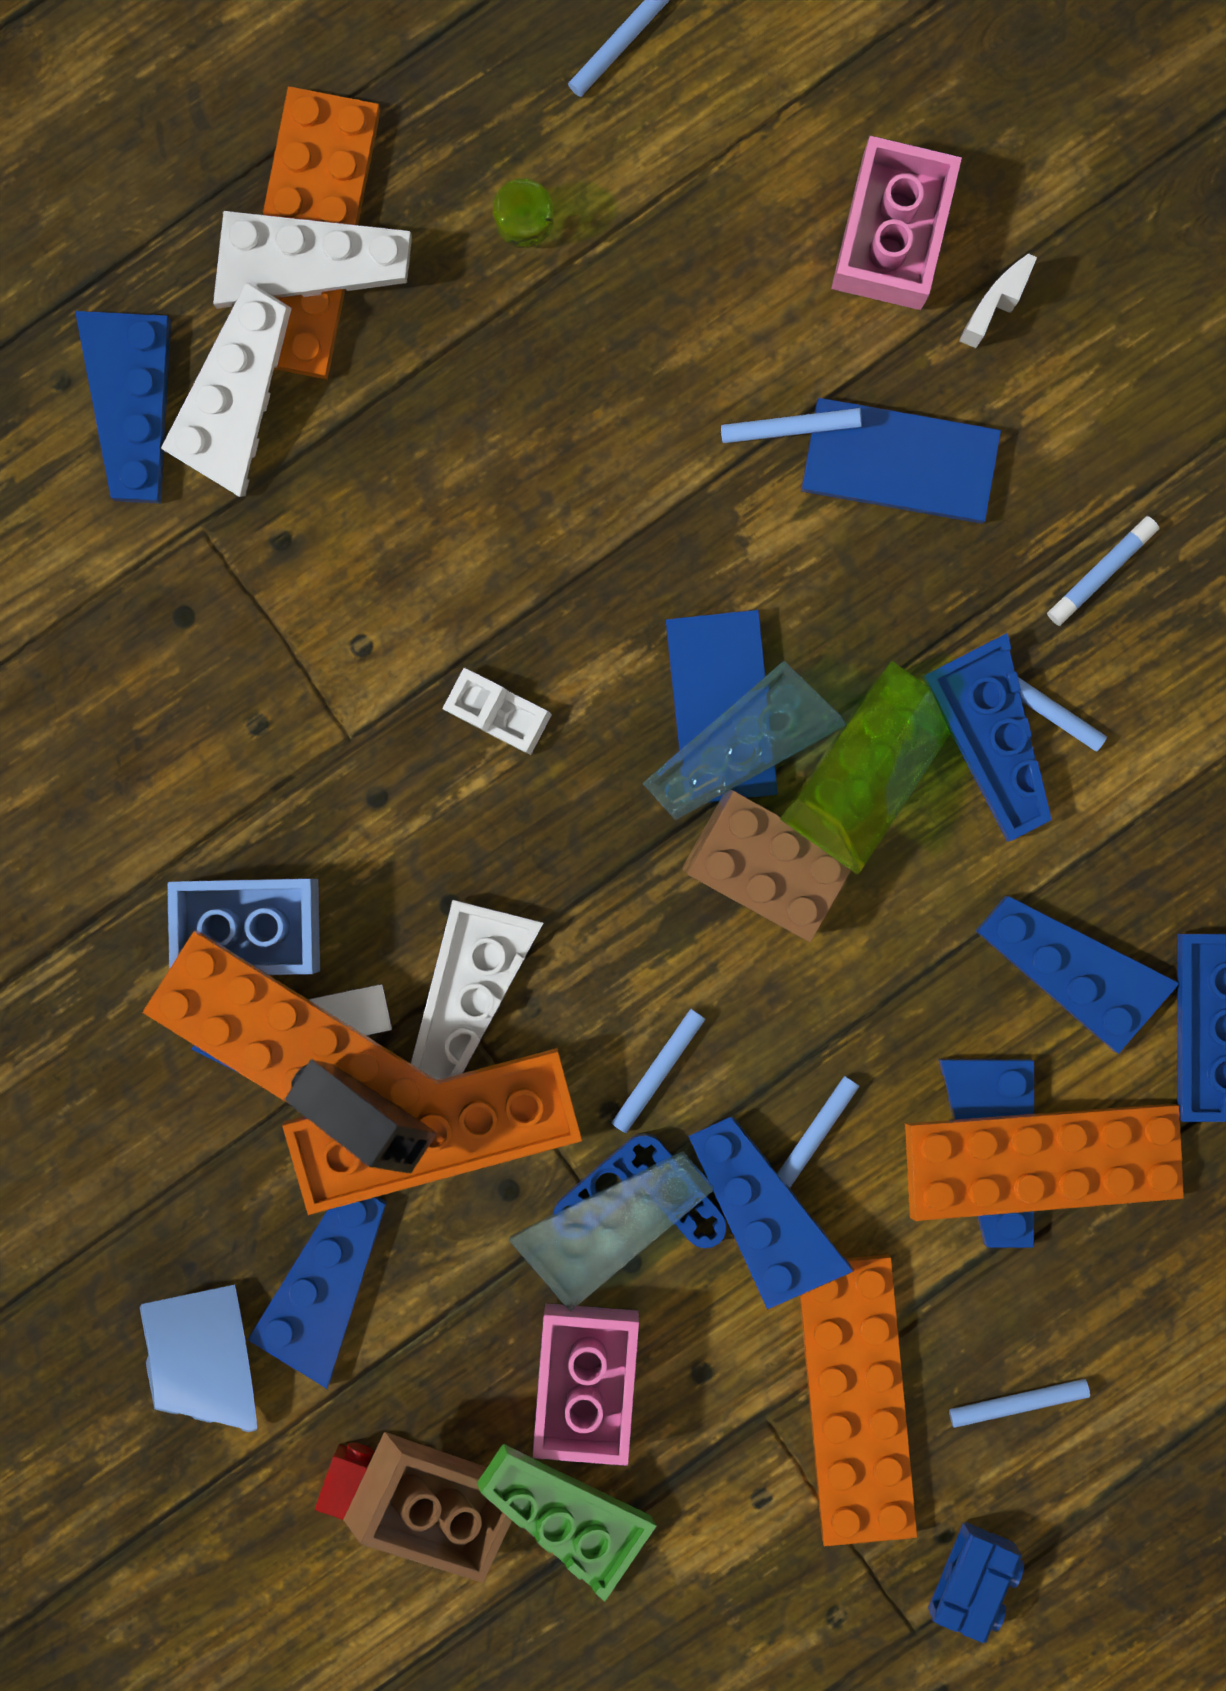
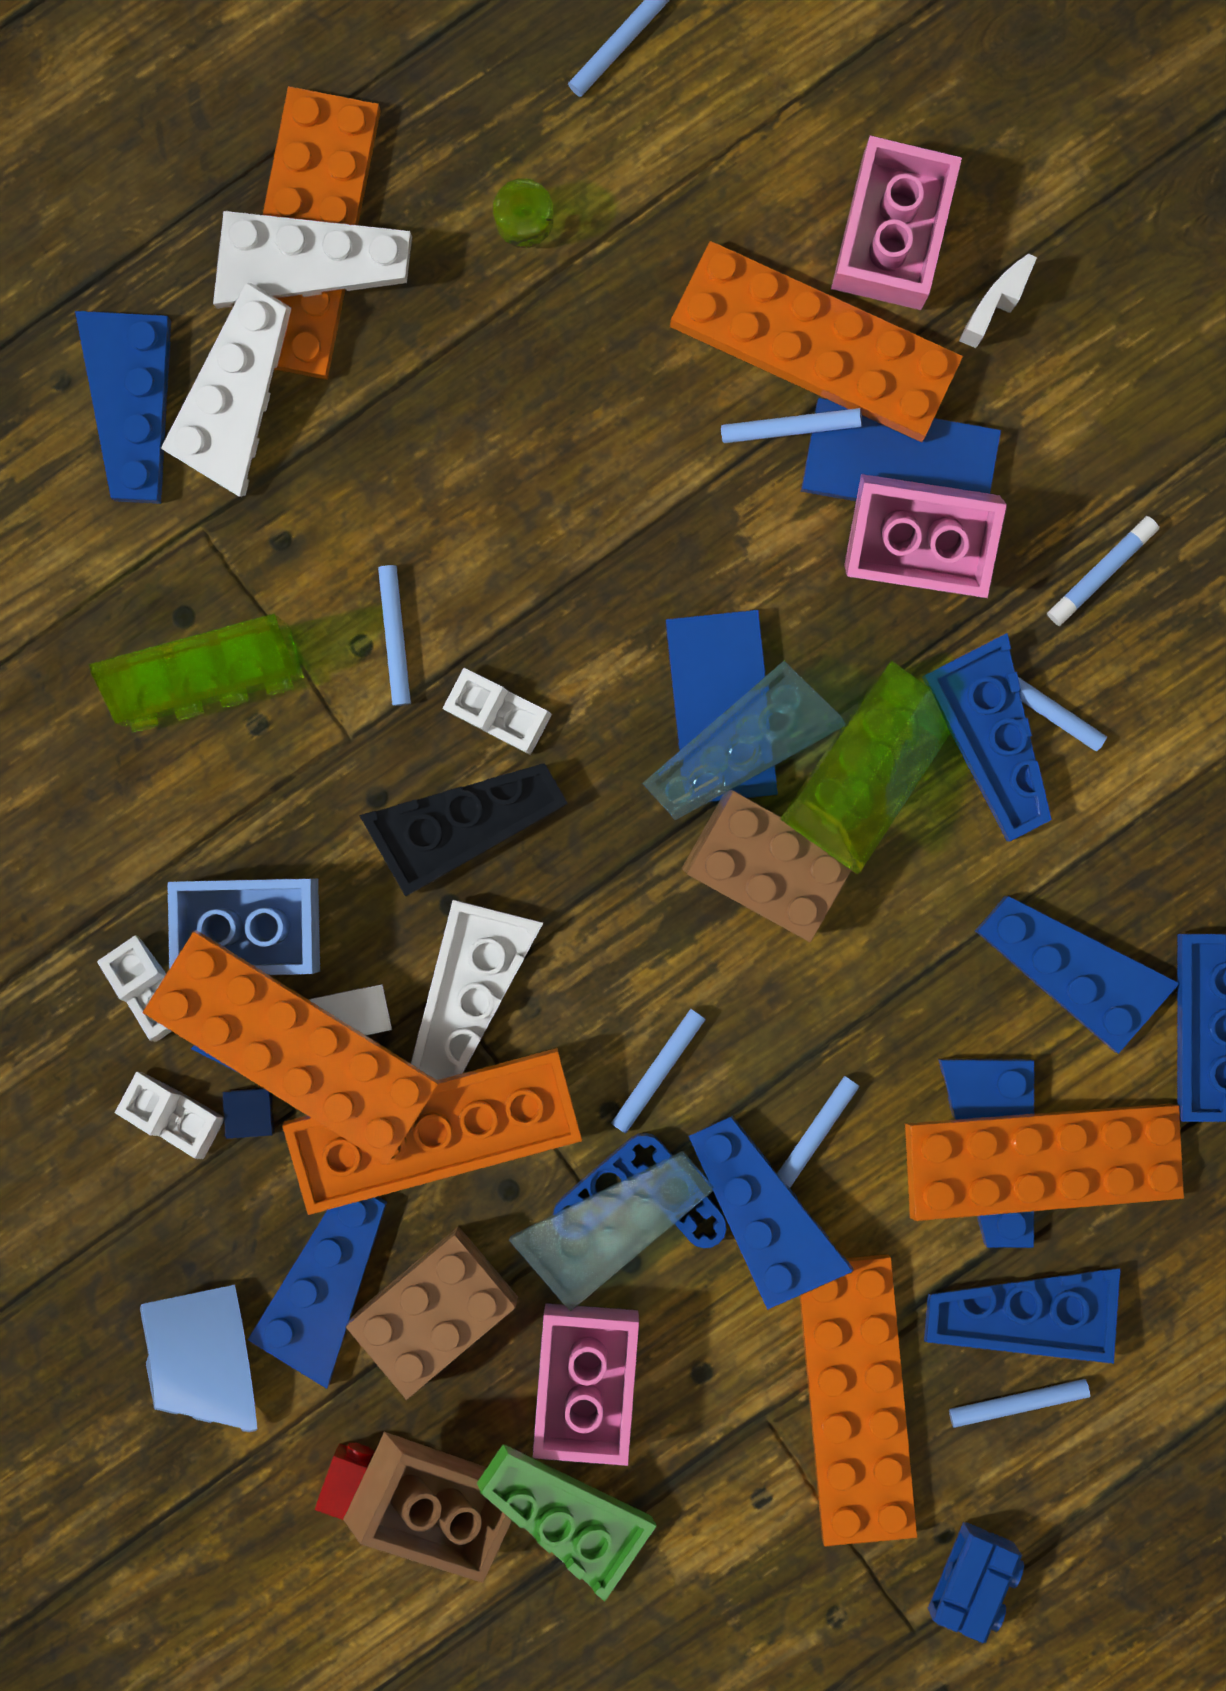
black slope [284,1059,437,1173] -> none
none -> clear neon green slope [89,613,304,732]
none -> white slope [97,935,172,1042]
none -> white slope [115,1072,224,1159]
none -> dark blue tile [222,1088,275,1139]
none -> medium nougat brick [346,1226,518,1400]
none -> black wing [359,763,568,896]
none -> light blue bar [378,565,411,706]
none -> orange plate [670,241,963,443]
none -> bright pink brick [844,474,1007,598]
none -> blue wing [924,1268,1120,1364]

